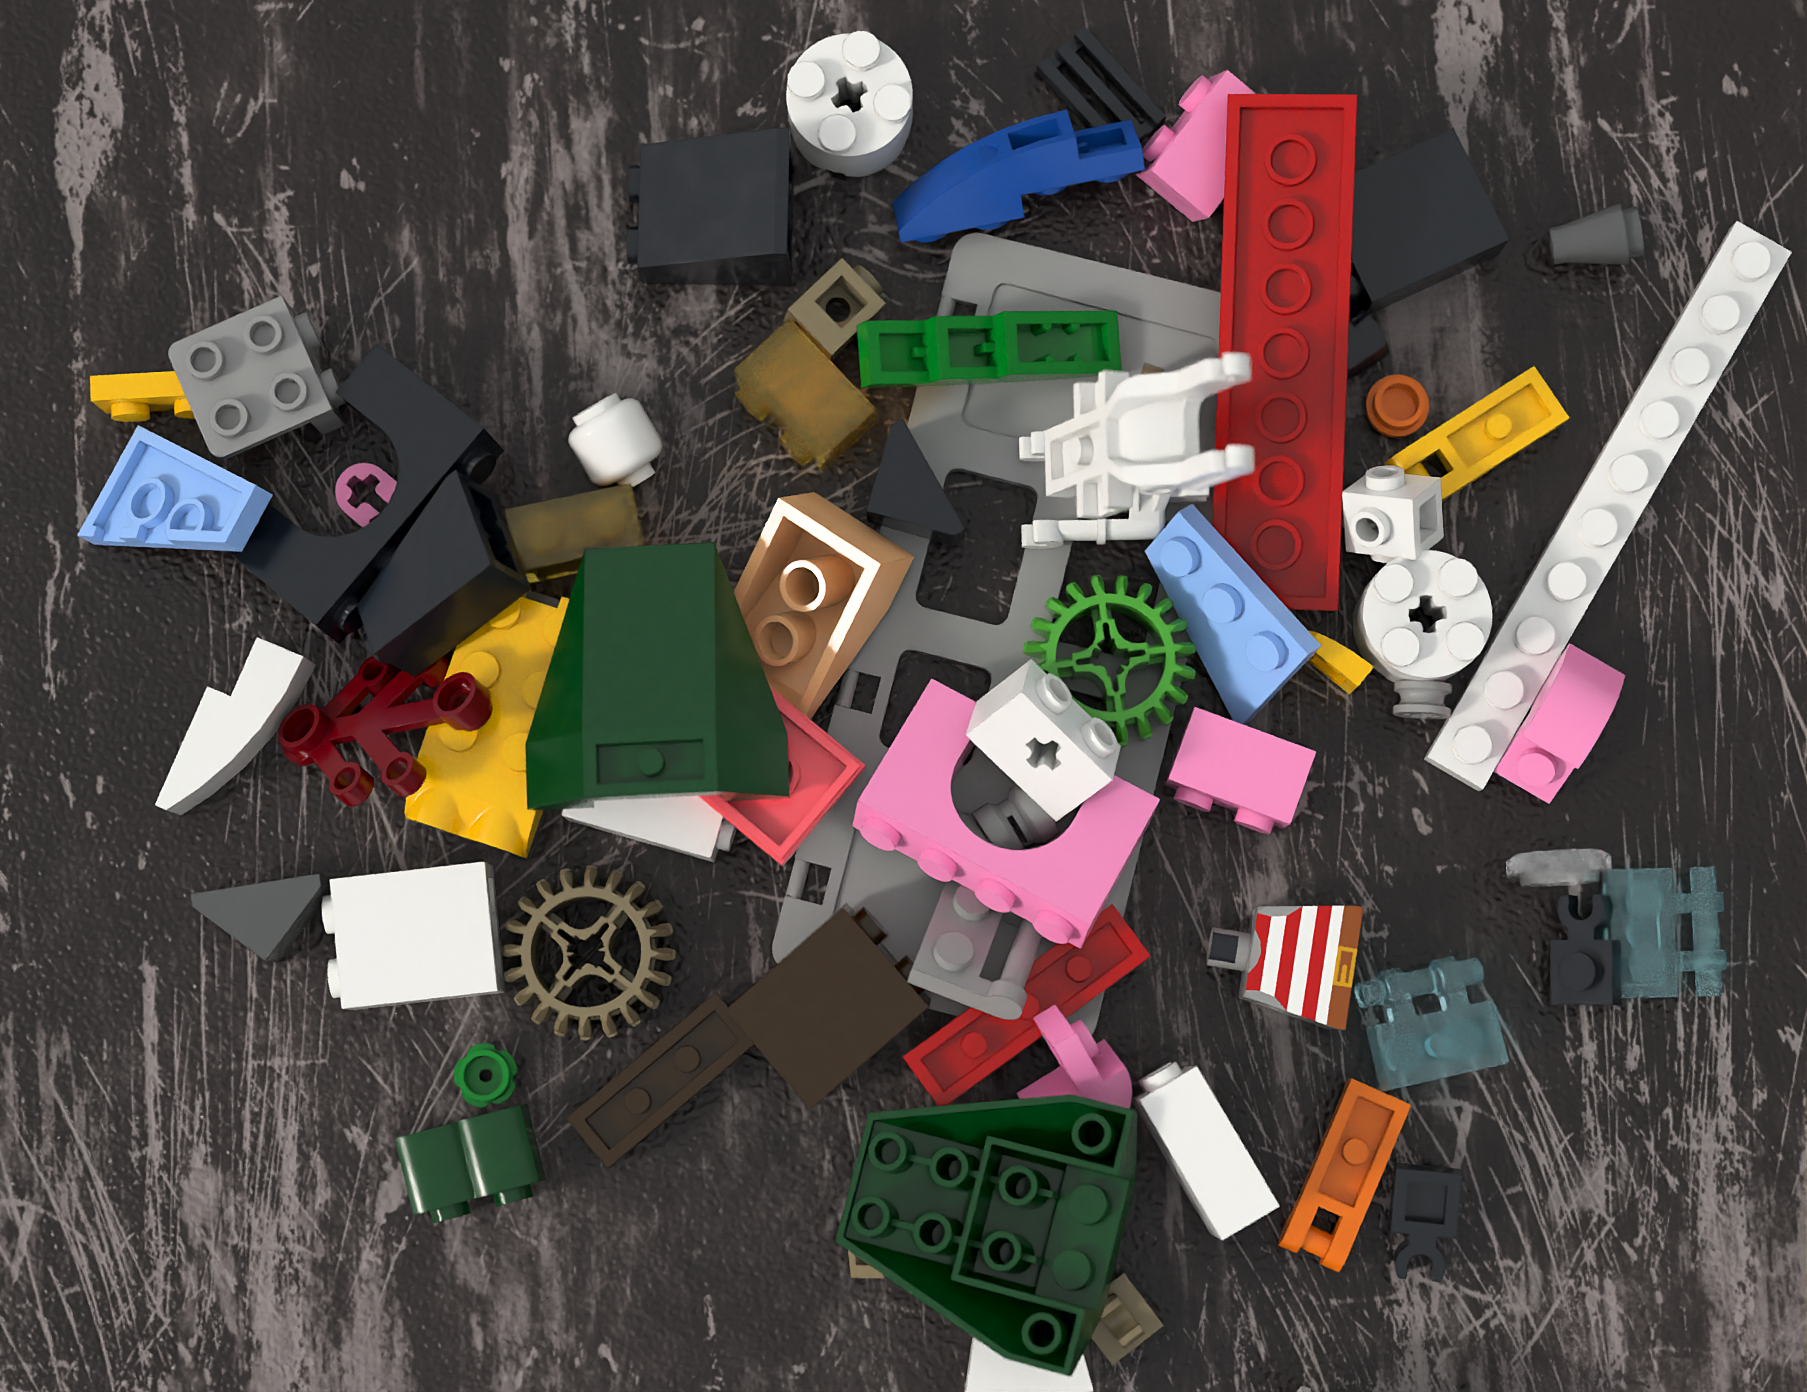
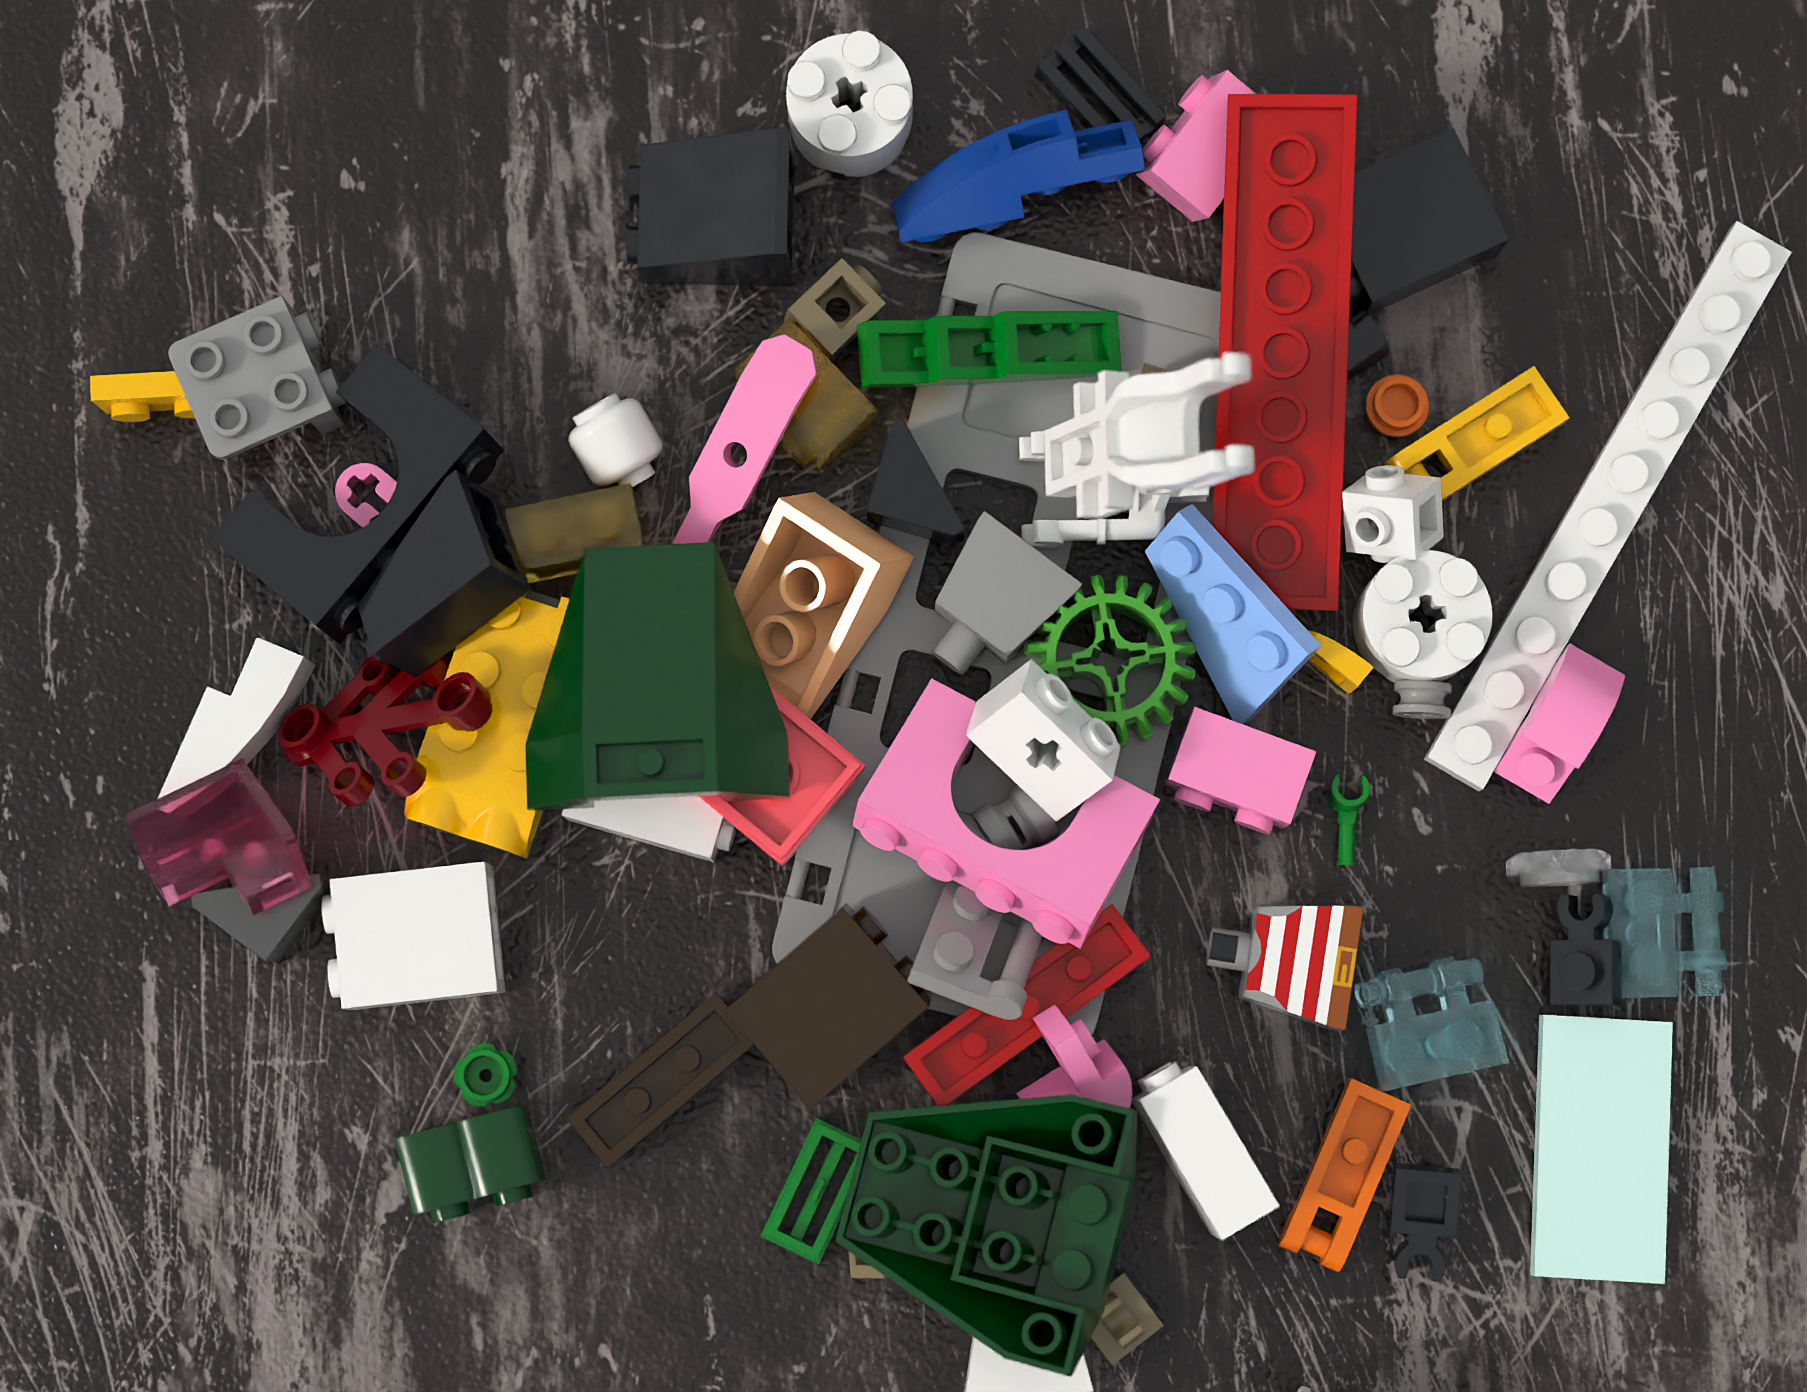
light blue wing [77,425,273,552] -> none
dark tan gear [501,865,677,1041] -> none
dark grey cone [1548,203,1644,265] -> none
none -> clear pink panel [125,758,312,916]
none -> bright pink piece [672,334,818,544]
none -> green tile [761,1118,862,1264]
none -> light grey torso [932,511,1082,675]
none -> green hand [1327,774,1370,866]
none -> light aqua tile [1530,1015,1673,1284]

